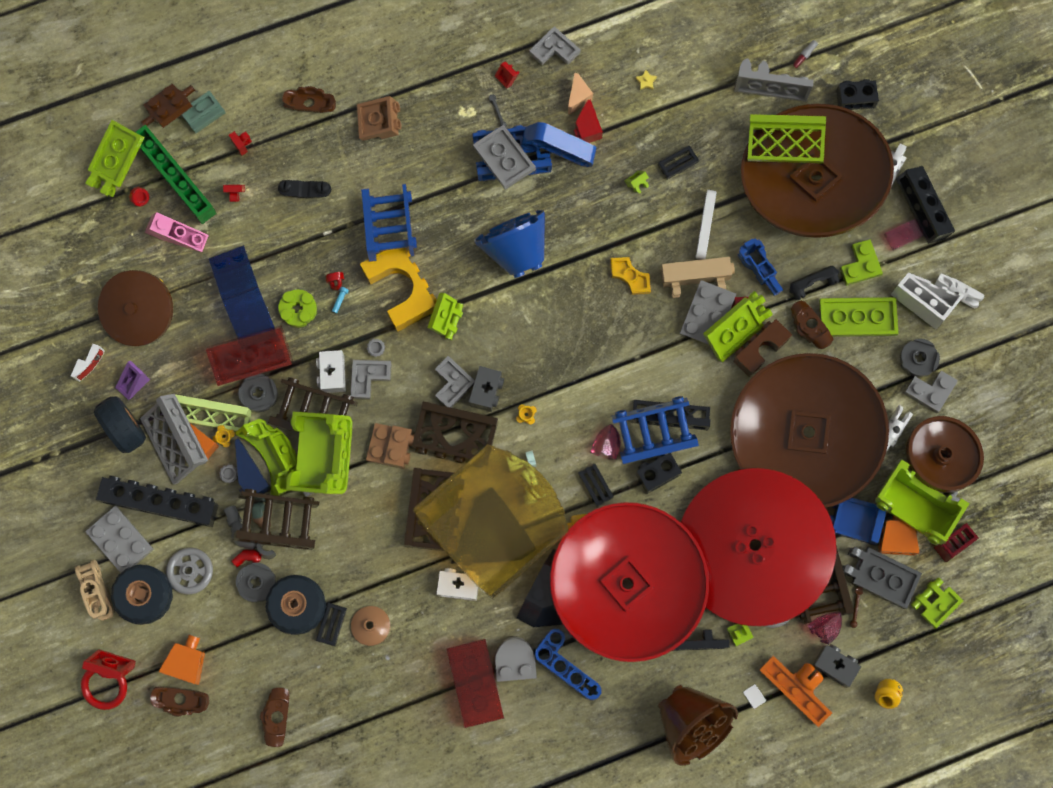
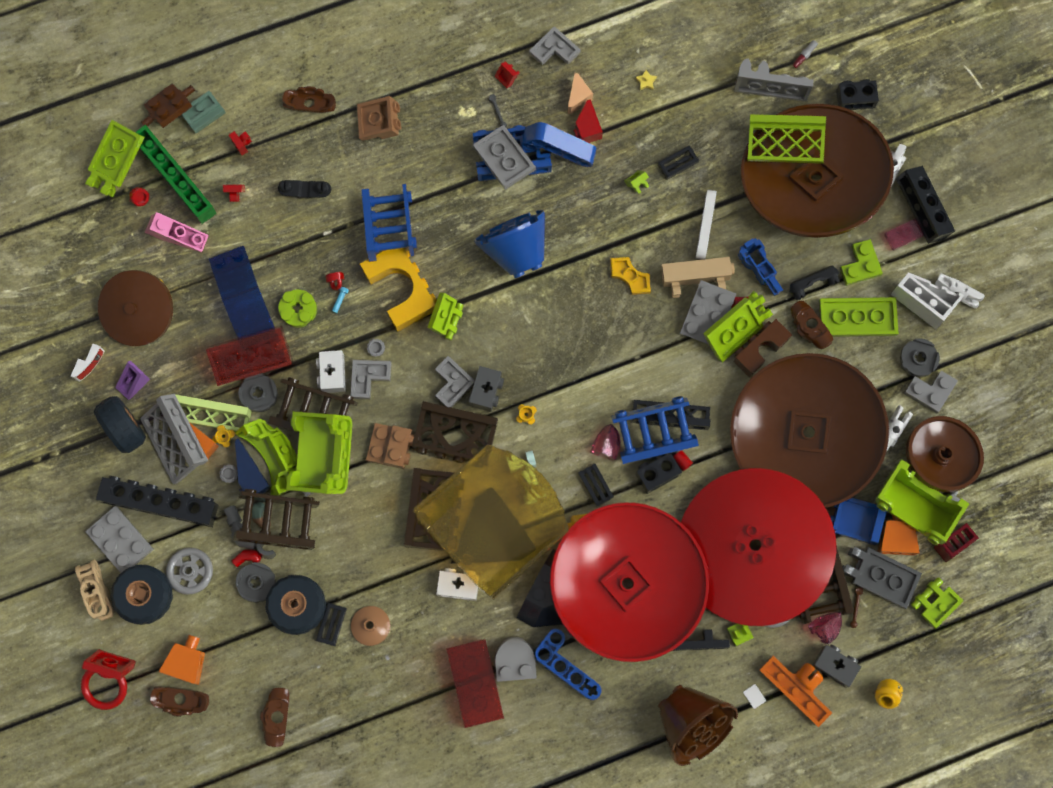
none -> red hinge [673,450,693,472]

